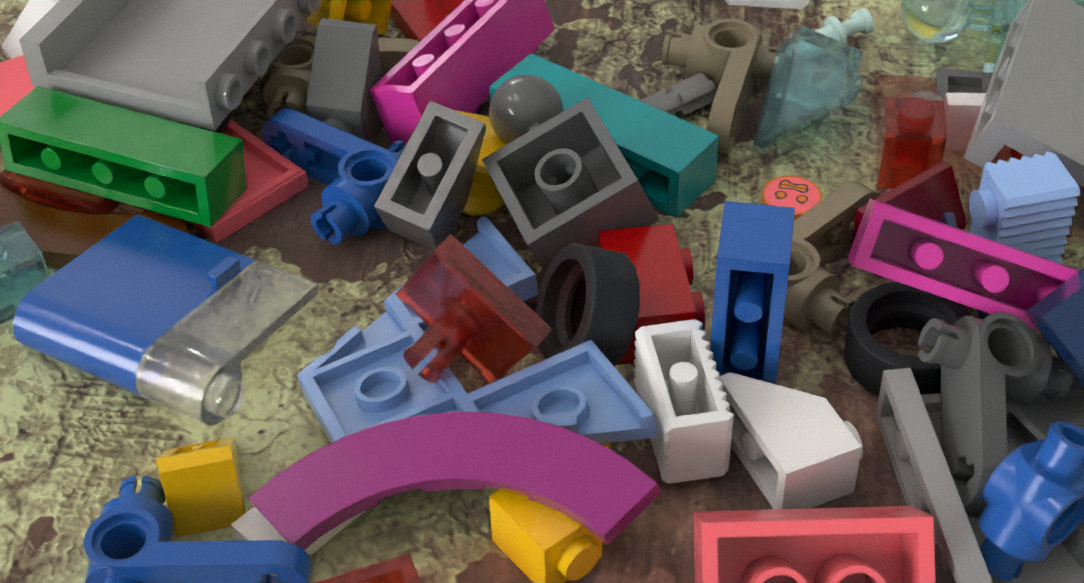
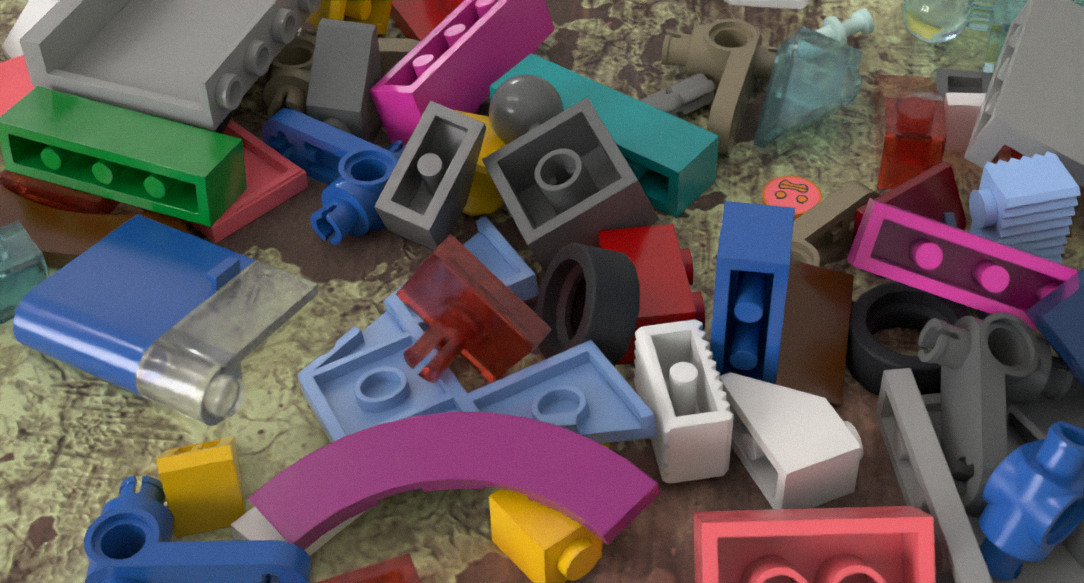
none -> reddish brown slope [776,261,854,407]

